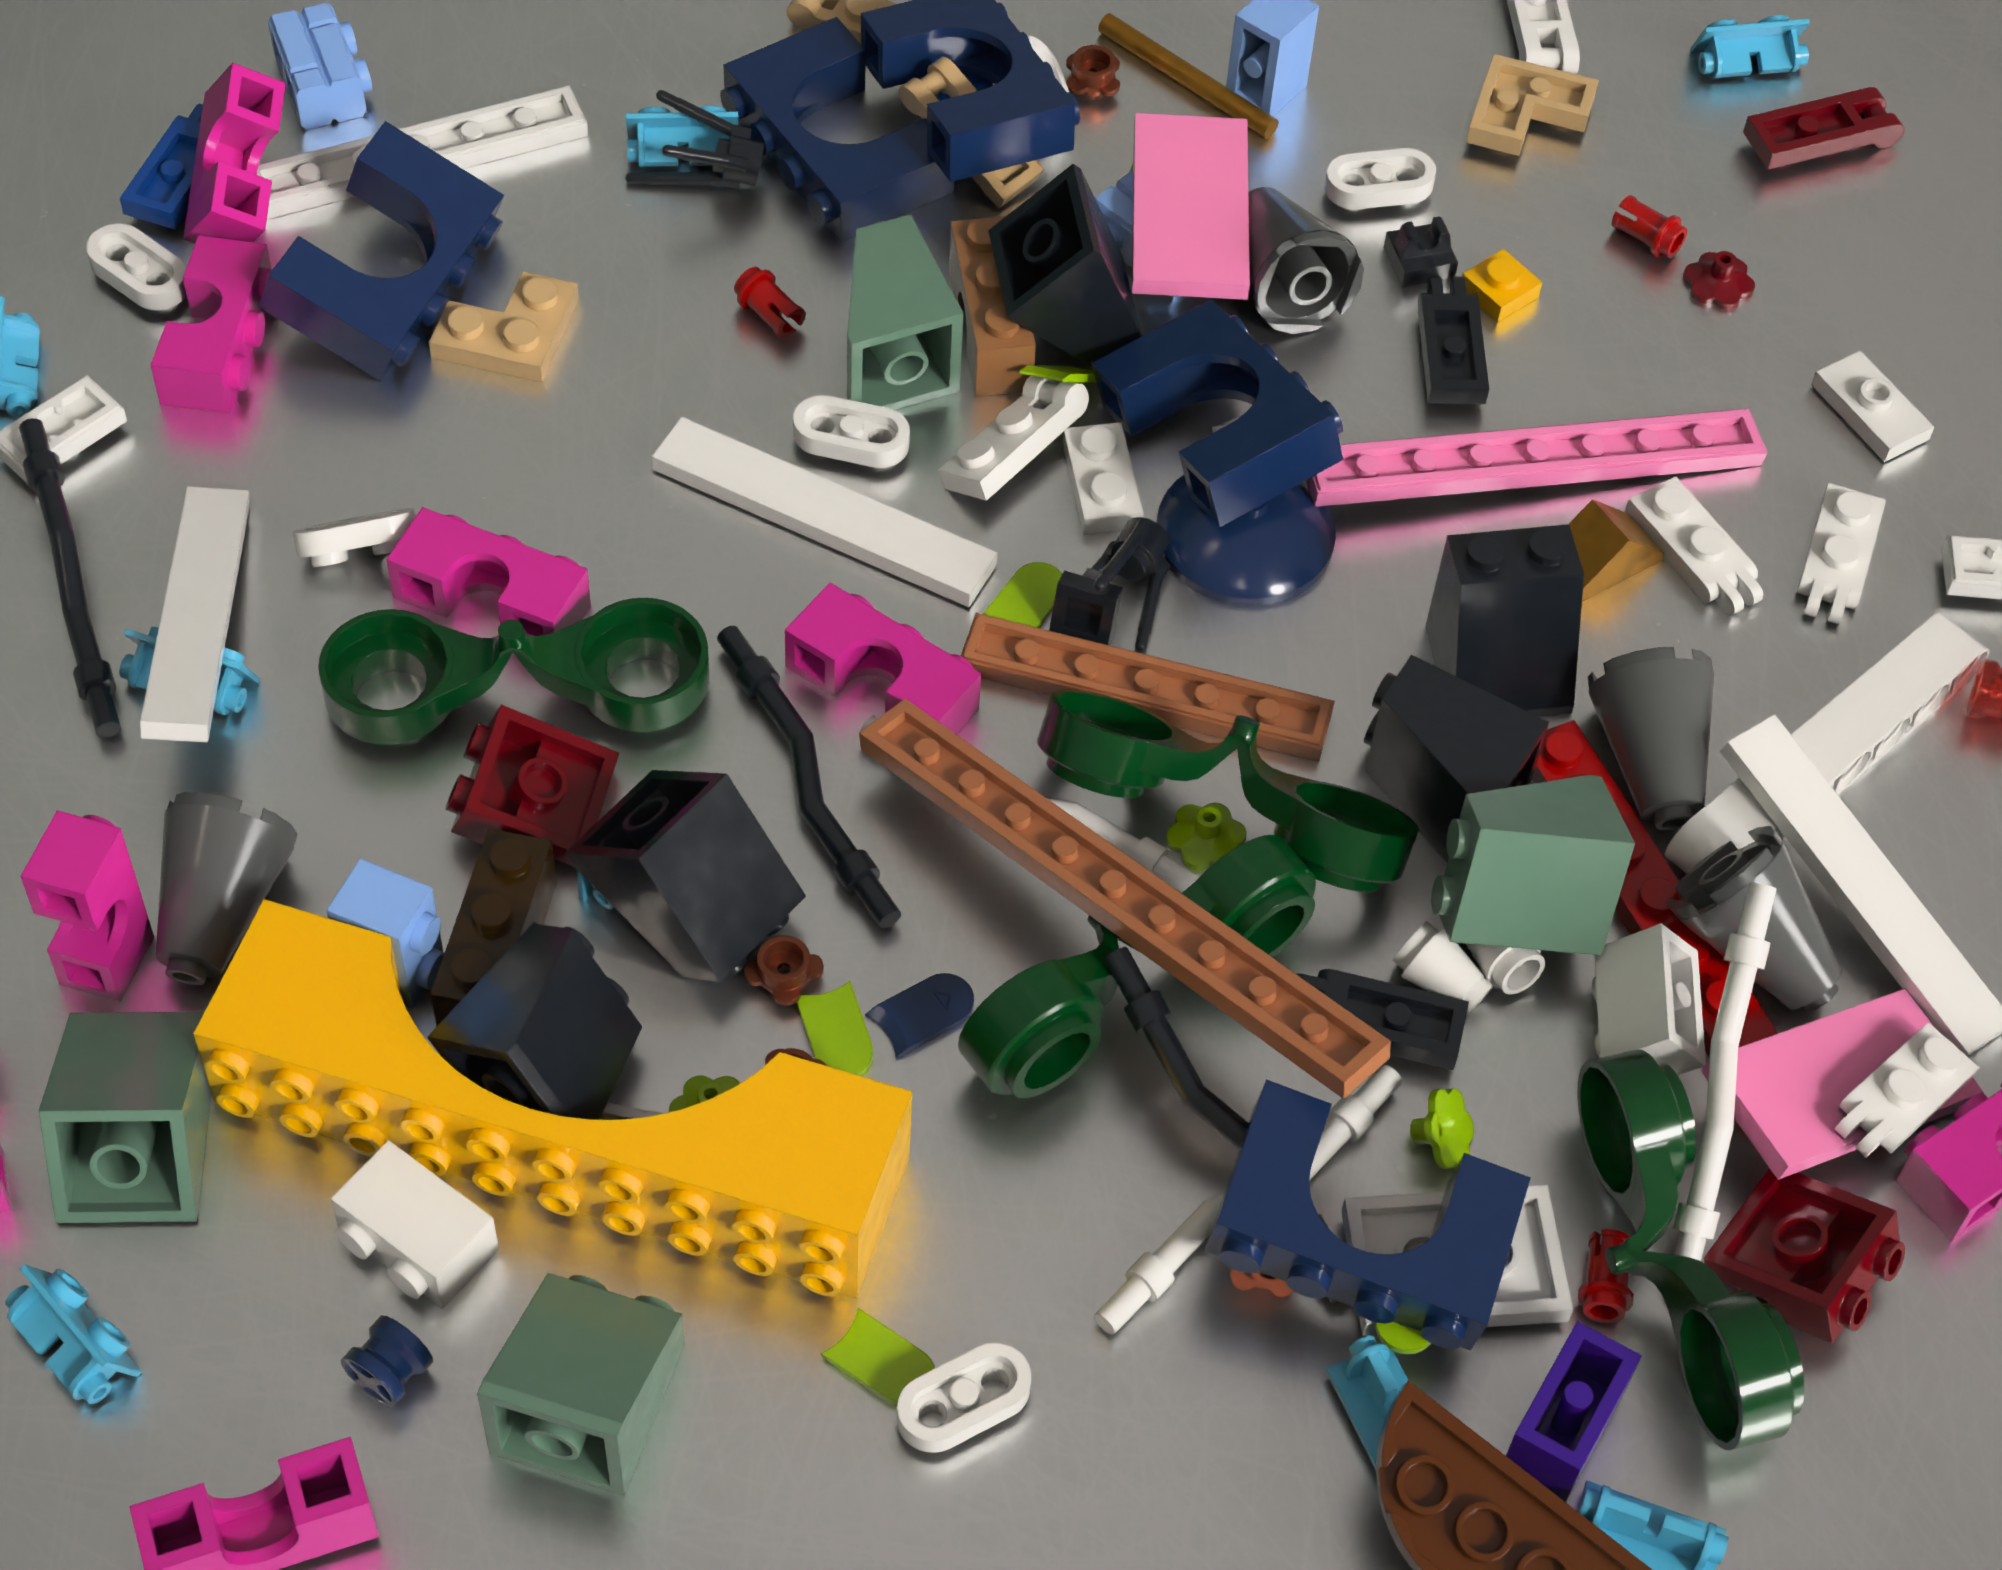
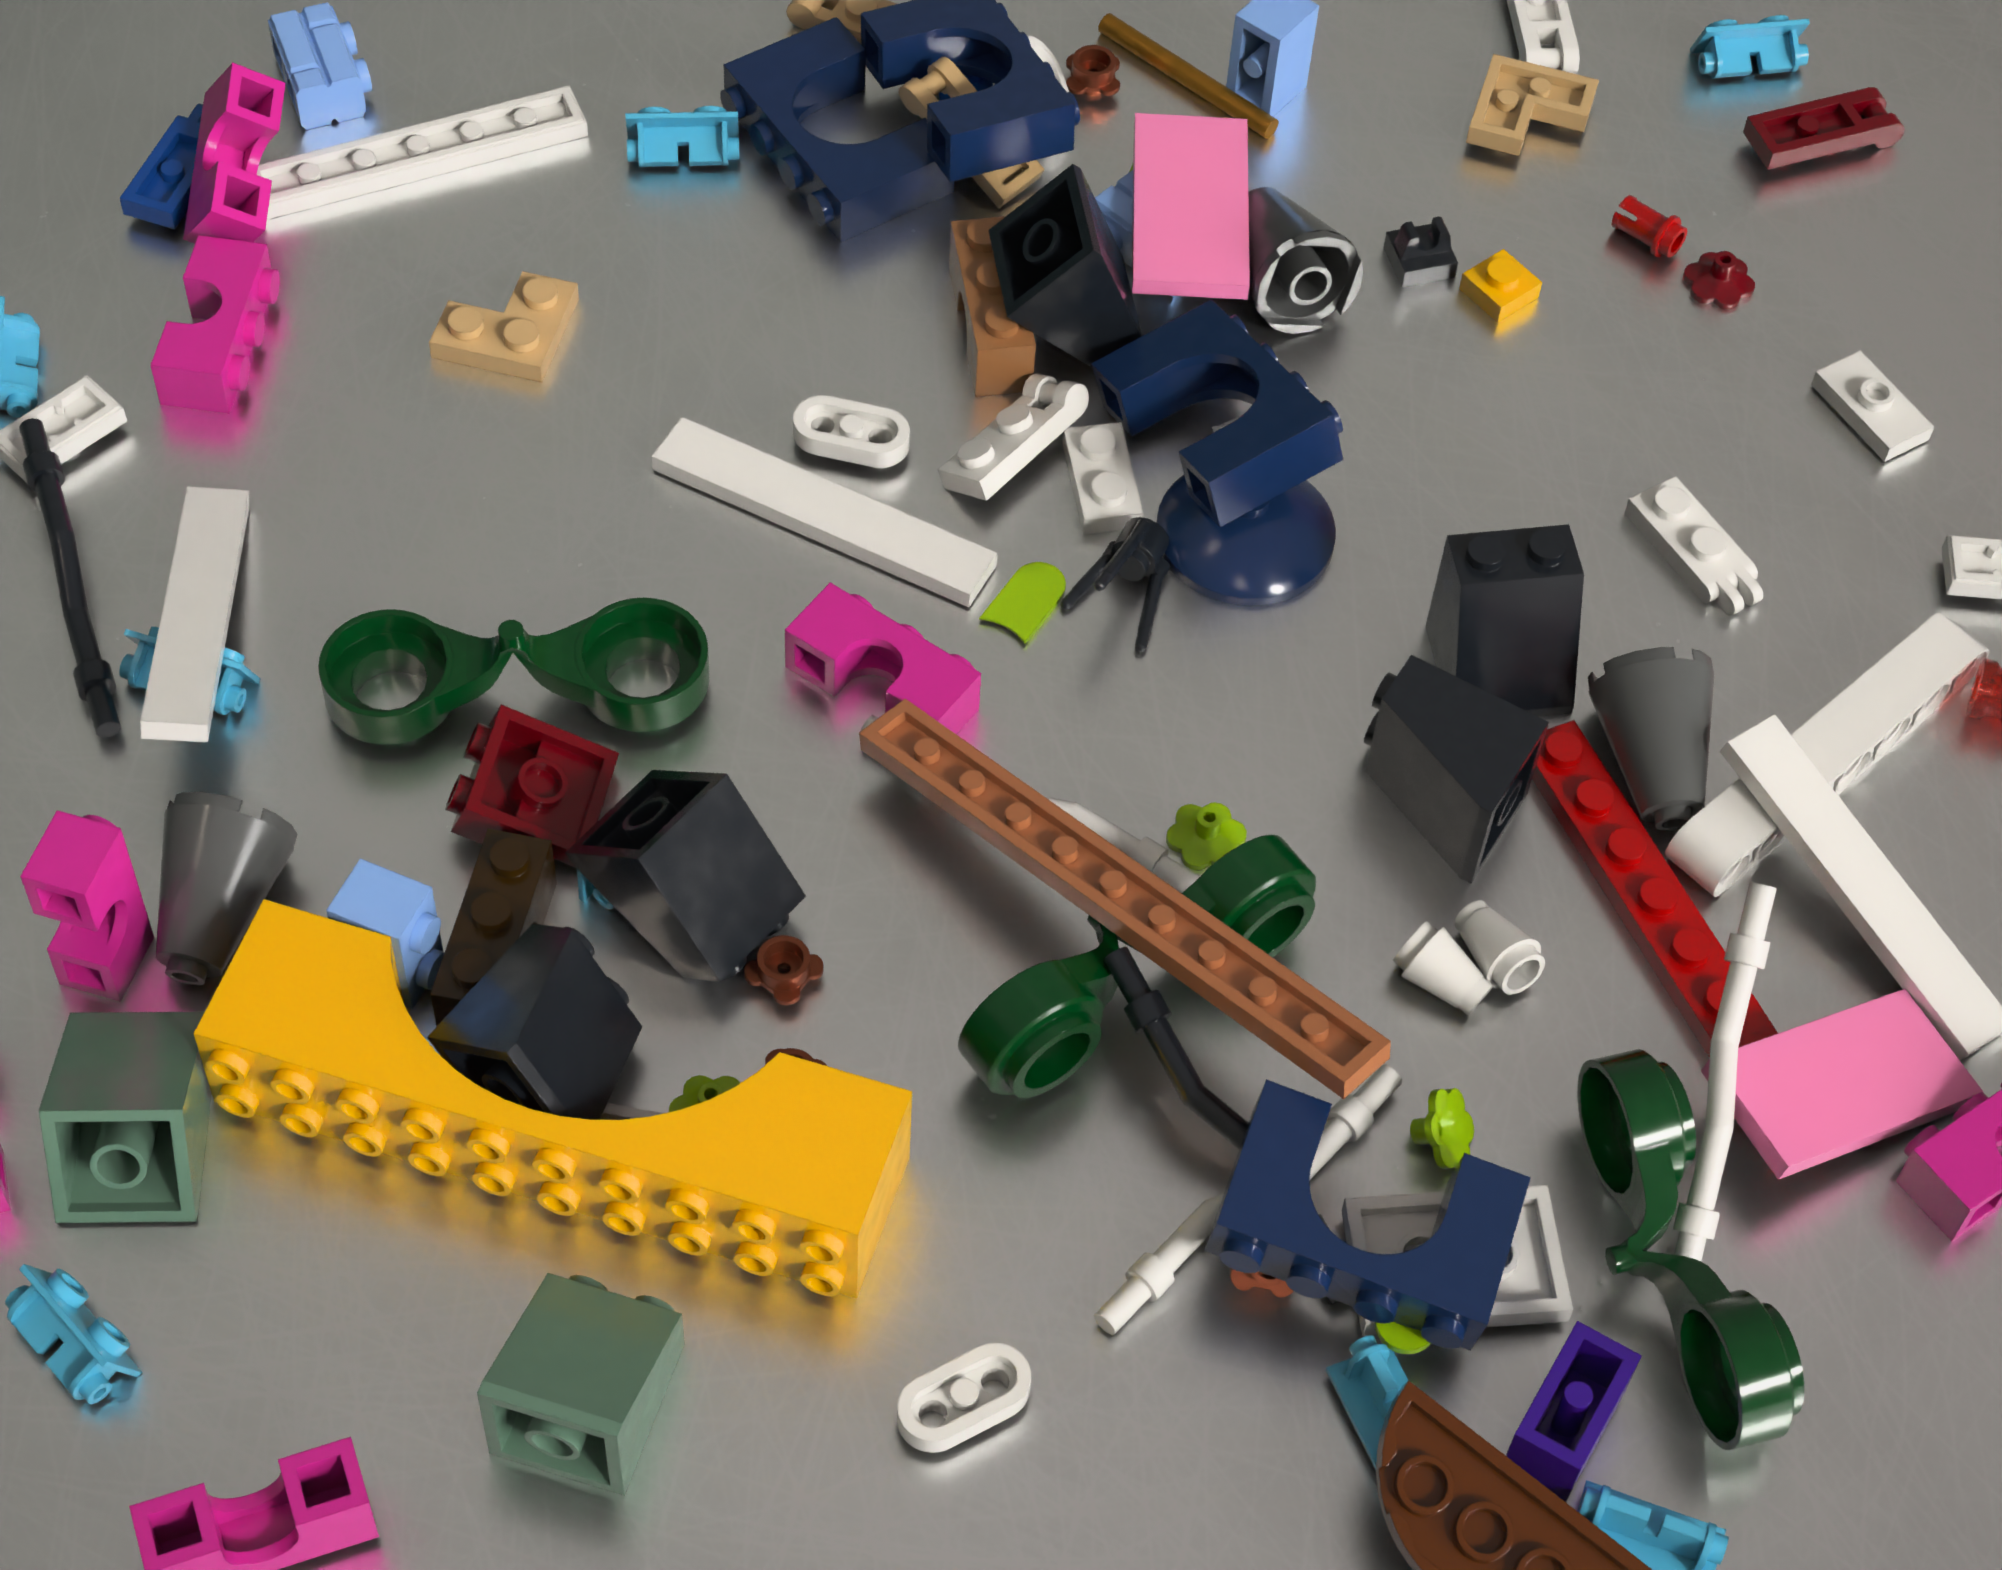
white plate [86,223,187,310] -> none
dark blue arch [258,121,504,382] -> none
white plate [292,508,416,567] -> none
white brick [331,1140,499,1309] -> none
dark blue wheel [340,1315,434,1407] -> none
dark pink arch [386,507,591,636] -> none
black plant [625,90,764,189] -> none
black bar [717,625,901,928] -> none
red pin [734,267,806,338] -> none
lime piece [796,981,873,1076] -> none
lime piece [821,1308,935,1406] -> none
sand green slope [847,214,963,410] -> none
dark blue piece [865,973,974,1059] -> none
nougat tile [961,613,1335,762] -> none
lime piece [1019,365,1097,383] -> none
dark green piece [1037,689,1419,892] -> none
black tile [1049,568,1123,645] -> none
black hinge [1297,969,1469,1070] -> none
bright pink tile [1306,408,1767,507] -> none
white plate [1324,148,1436,210] -> none
black hinge [1418,276,1489,404] -> none
sand green slope [1431,775,1635,956] -> none
pearl gold slope [1569,499,1665,602] -> none
red pin [1578,1229,1634,1323] -> none
white brick [1592,923,1706,1075] -> none
dark grey cone [1666,826,1842,1011] -> none
dark red plate [1703,1168,1905,1344] -> none
white hinge [1796,483,1886,625] -> none
white hinge [1834,1022,1980,1158] -> none

